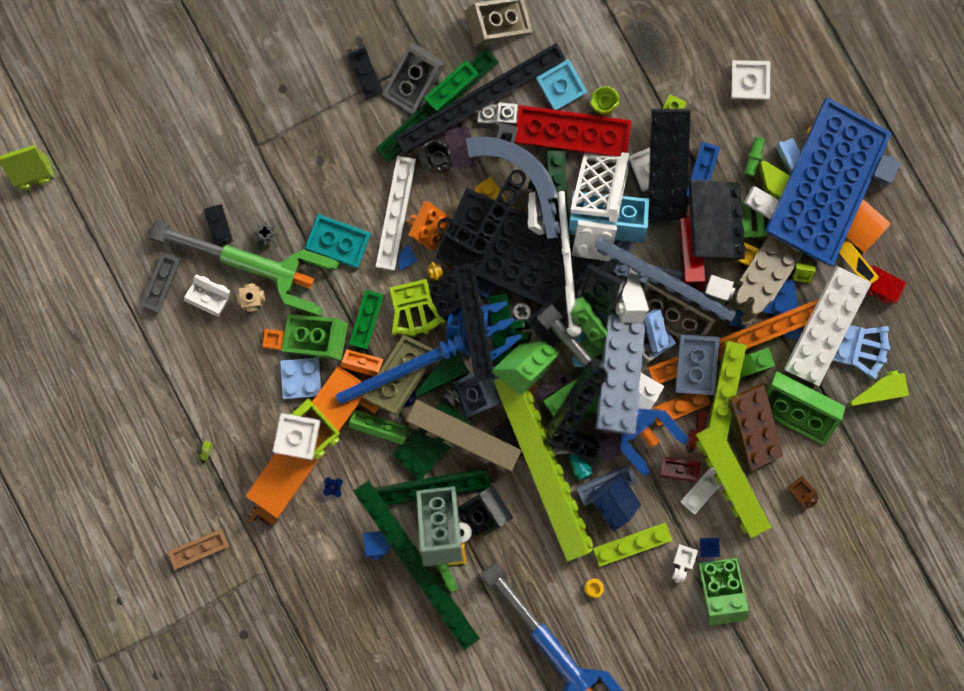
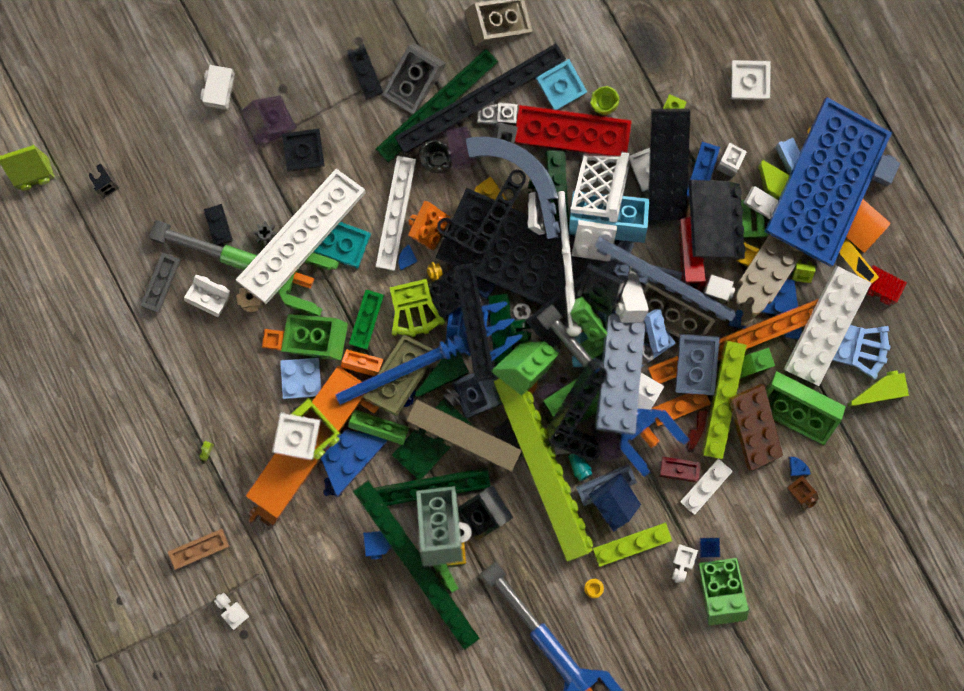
green plate [424,60,479,112] -> none
lime brick [696,424,772,538] -> none
bright green pin [744,137,766,177] -> none
none -> black hinge [89,163,119,198]
none -> white brick [201,65,235,110]
none -> white plate [214,593,249,630]
none -> white plate [236,169,366,304]
none -> slope [241,95,297,145]
none -> black plate [282,128,325,172]
none -> blue wing [321,429,387,497]
none -> white slope [716,143,746,178]
none -> blue tile [789,457,811,476]

